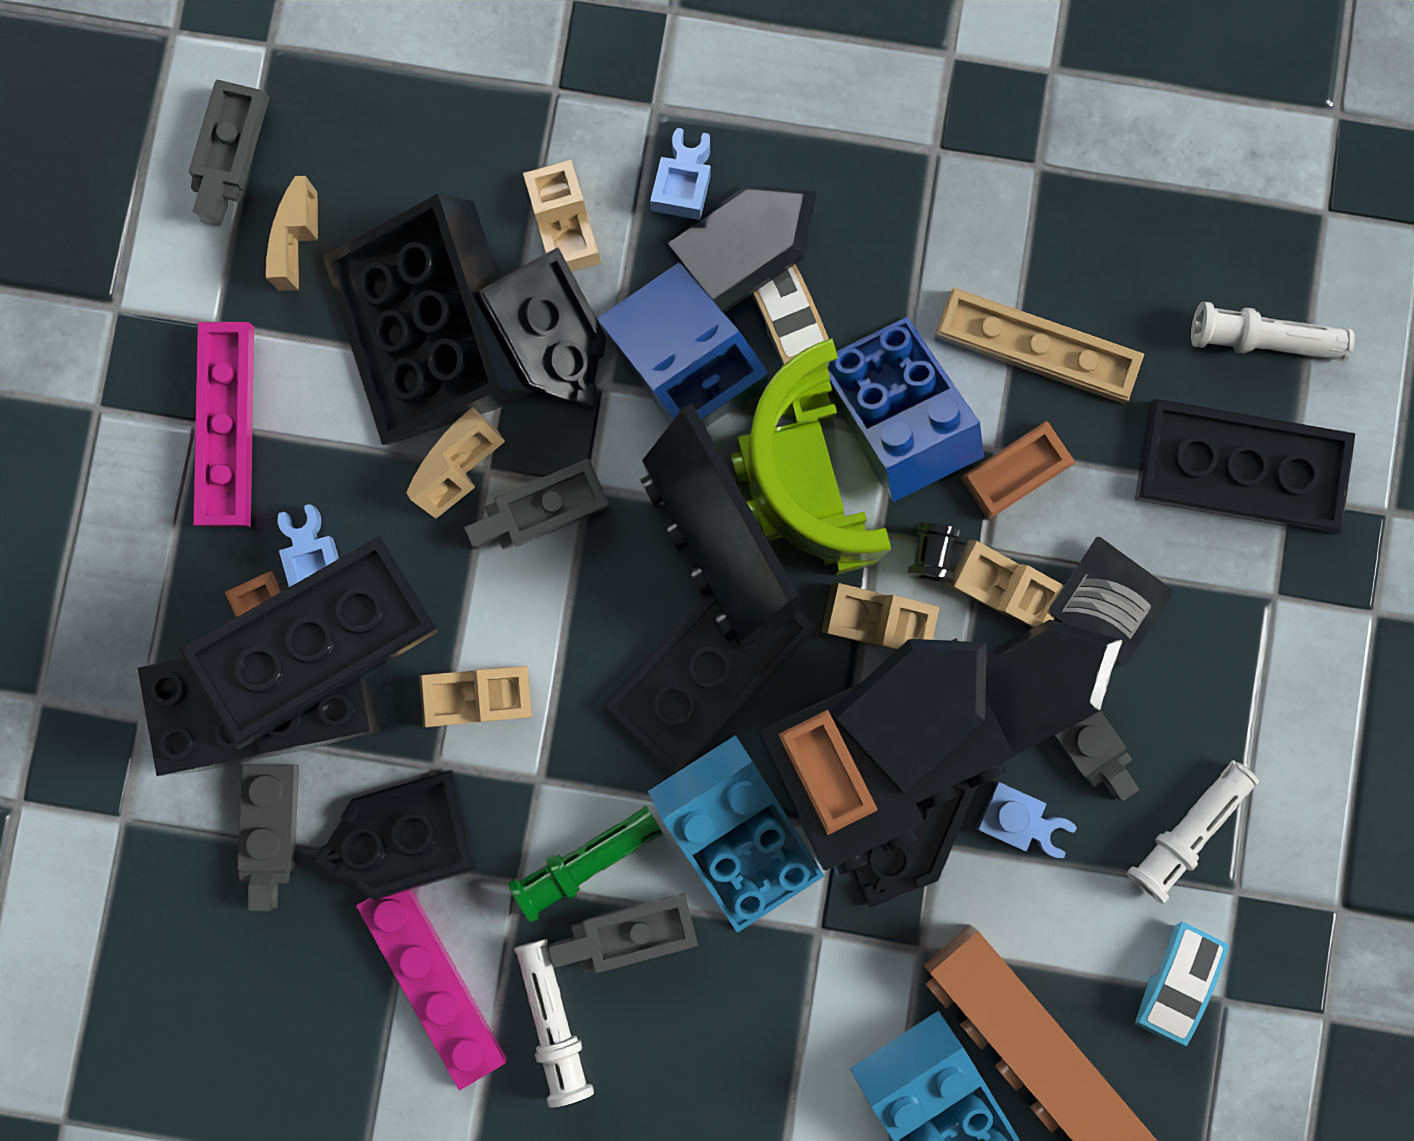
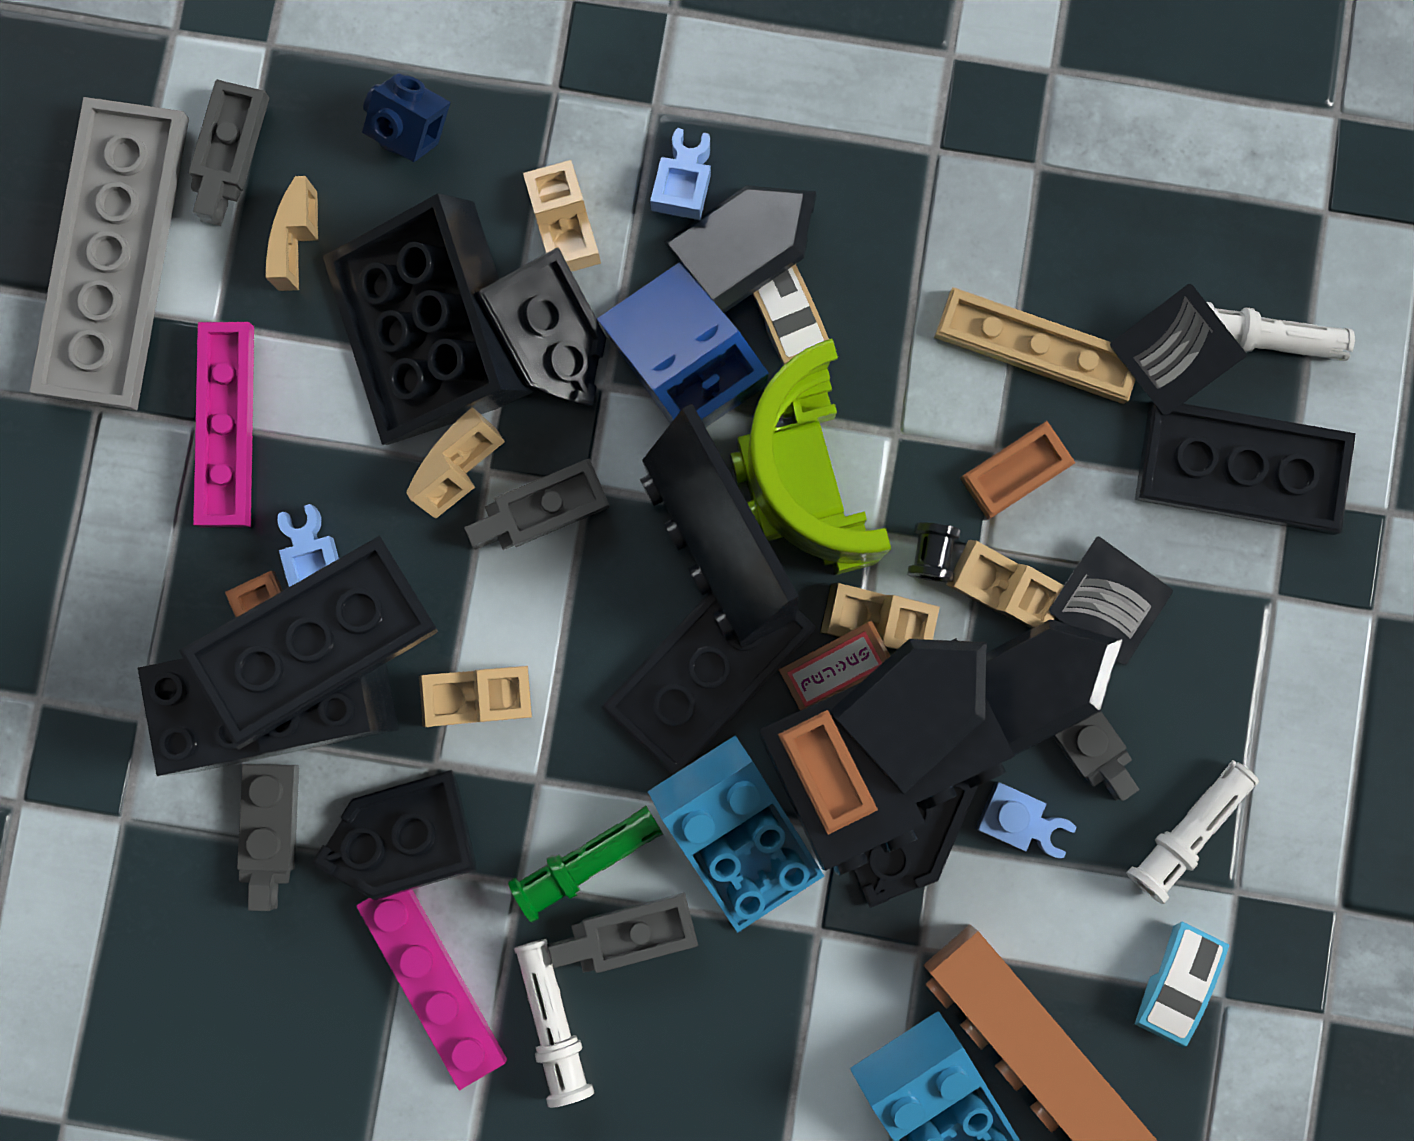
blue slope [828,317,984,502] -> none
none -> light grey plate [29,97,189,411]
none -> dark blue brick [362,73,451,162]
none -> tile [779,621,890,711]
none -> black sticker [1110,284,1247,415]

